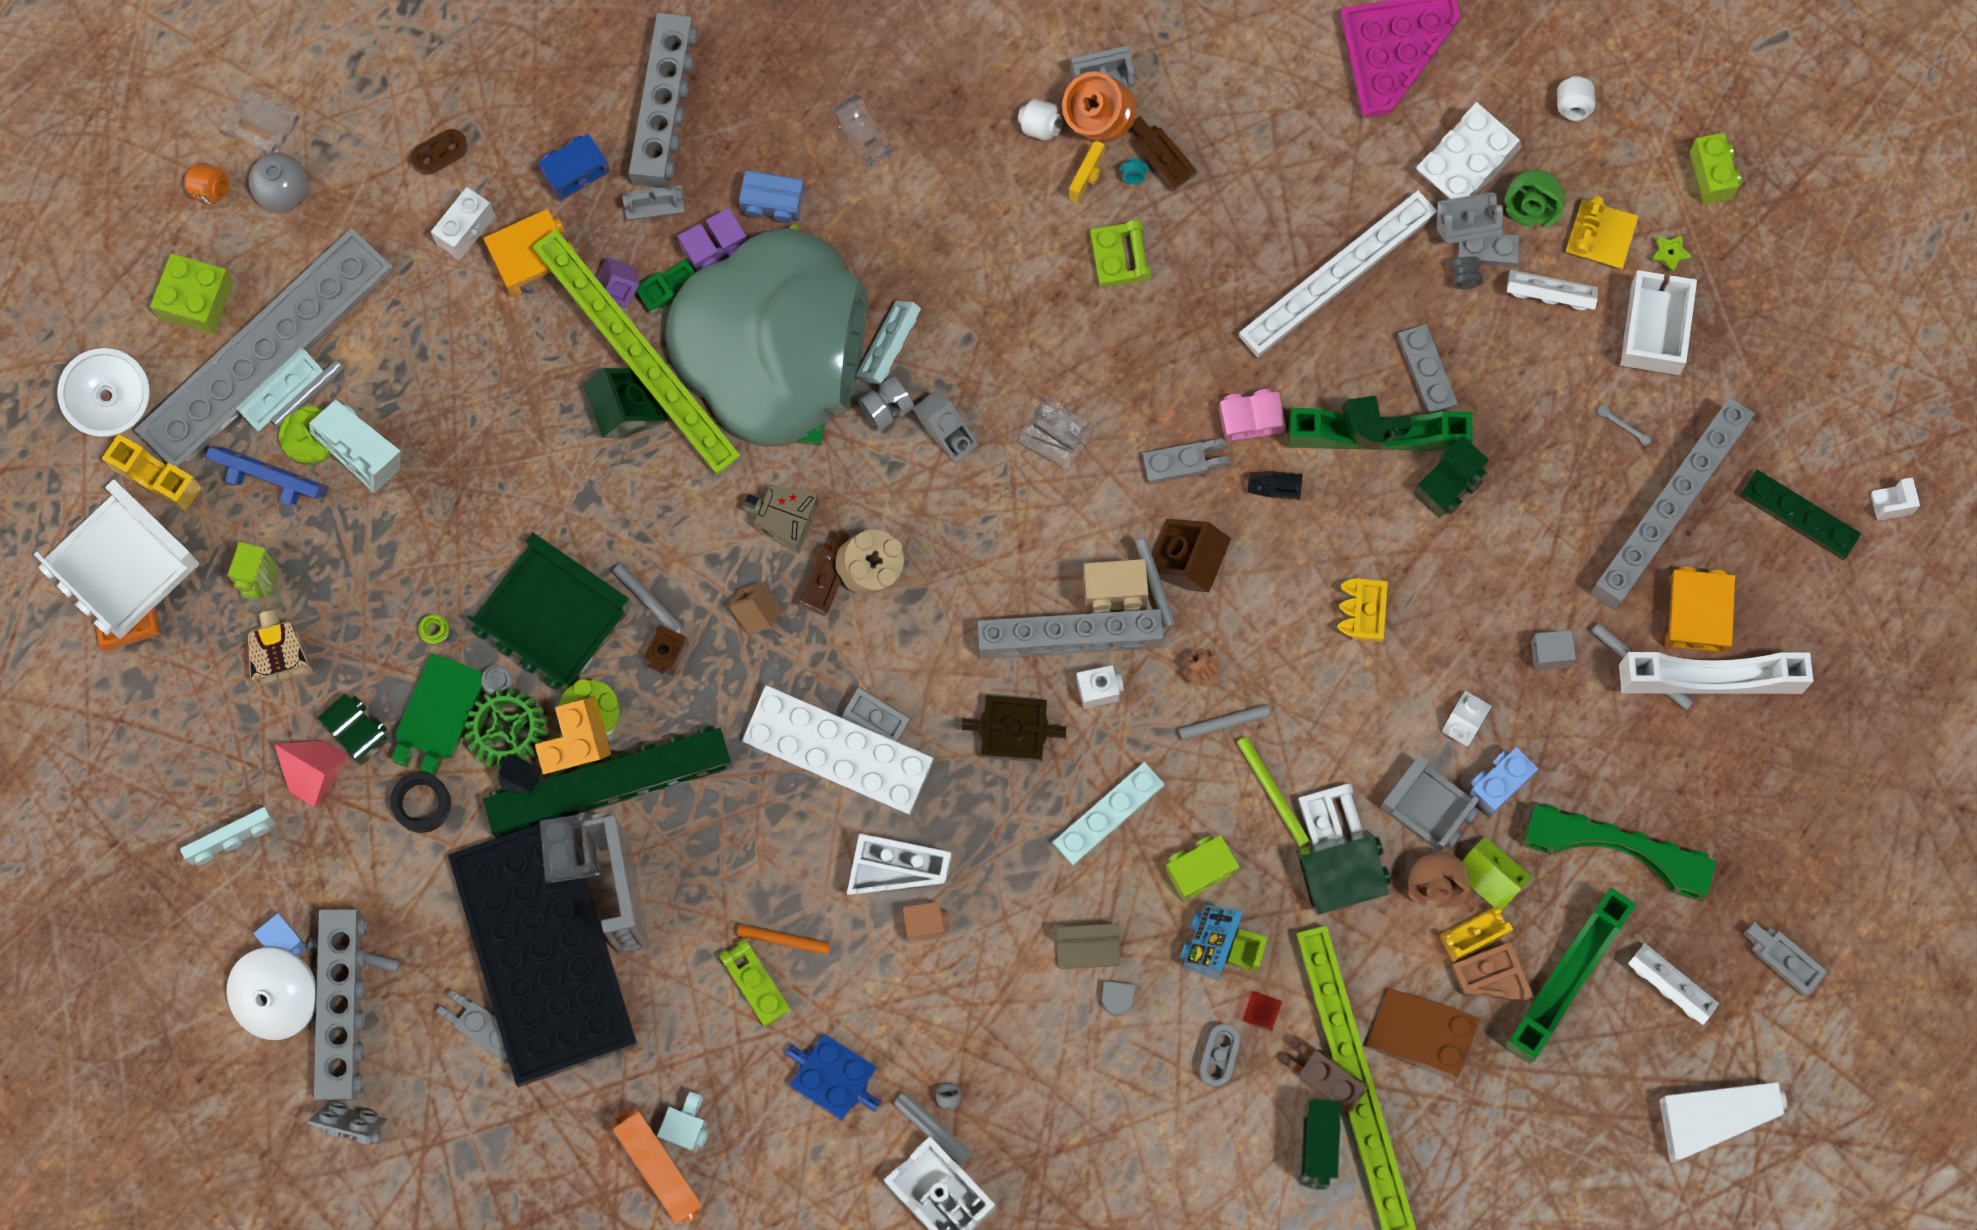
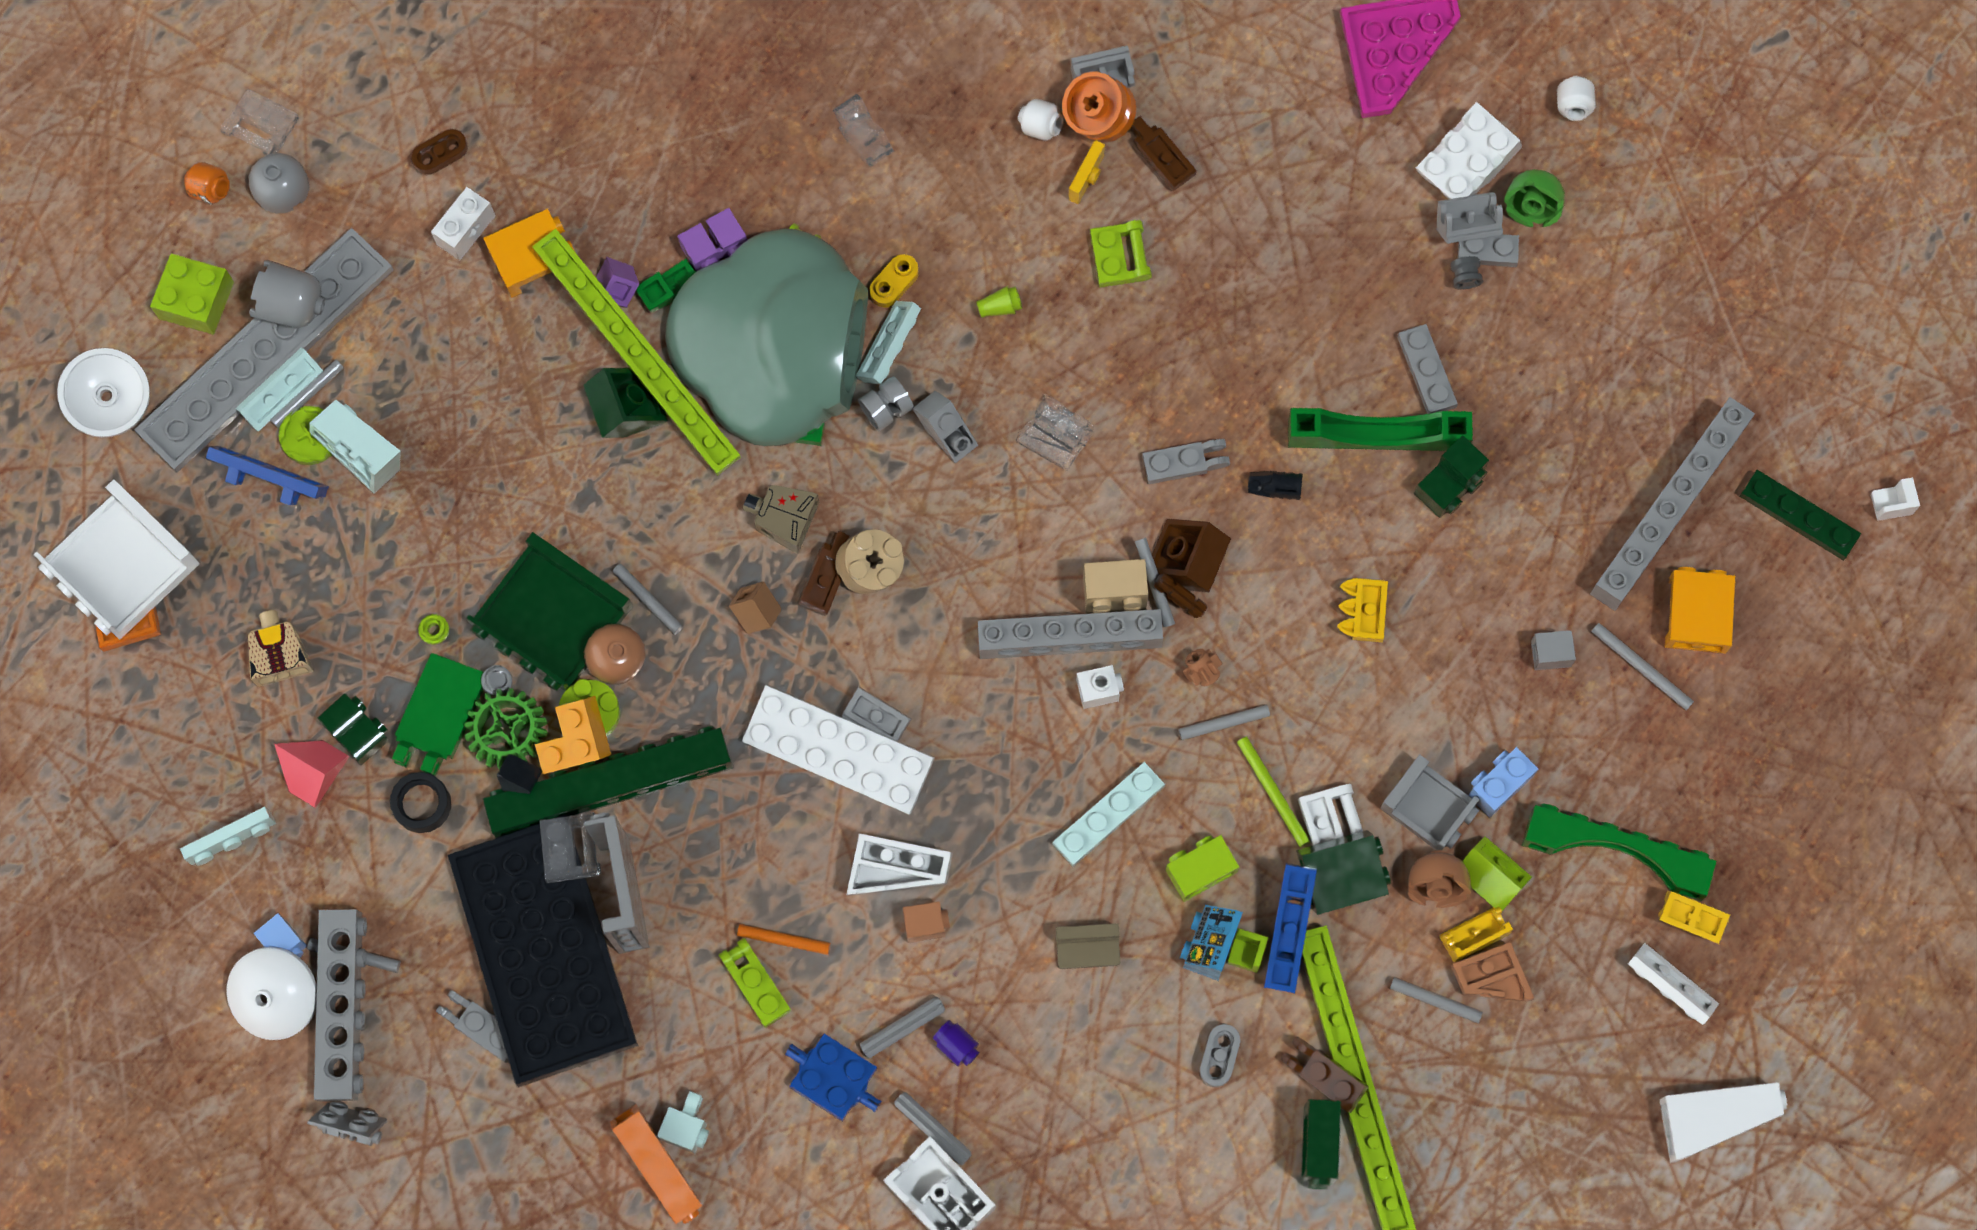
yellow arch [102,434,202,512] -> none
lime brick [227,542,279,600] -> none
blue brick [538,133,610,201] -> none
light grey hinge [623,185,685,221] -> none
light grey brick [629,13,698,188] -> none
reddish brown brick [643,624,689,676] -> none
medium blue brick [739,170,805,223] -> none
light grey hinge [936,1083,961,1111] -> none
dark brown plate [961,695,1067,762] -> none
light grey tile [1102,981,1135,1016] -> none
teal plate [1120,158,1149,185] -> none
bright pink brick [1219,389,1286,442] -> none
white plate [1239,190,1437,357] -> none
clear red plate [1242,991,1282,1032] -> none
dark green brick [1342,395,1412,450] -> none
dark orange slope [1366,988,1481,1082] -> none
white bracket [1442,691,1492,746] -> none
green arch [1504,887,1637,1064] -> none
white plate [1507,270,1598,310] -> none
yellow hinge [1566,196,1639,269] -> none
light grey hinge [1597,405,1652,446] -> none
white arch [1619,652,1813,694] -> none
white piece [1620,270,1697,375] -> none
lime plate [1652,236,1691,272] -> none
lime brick [1689,133,1741,205] -> none
light grey hinge [1743,922,1828,997] -> none
none -> light grey cylinder [249,260,326,328]
none -> nougat cylinder [584,624,646,685]
none -> light grey axle [860,997,945,1058]
none -> yellow plate [870,254,919,308]
none -> dark purple brick [932,1020,979,1067]
none -> lime cone [977,286,1022,318]
none -> reddish brown axle [1154,573,1207,618]
none -> blue hinge [1264,863,1317,993]
none -> light grey bar [1390,977,1483,1023]
none -> yellow hinge [1658,890,1730,944]

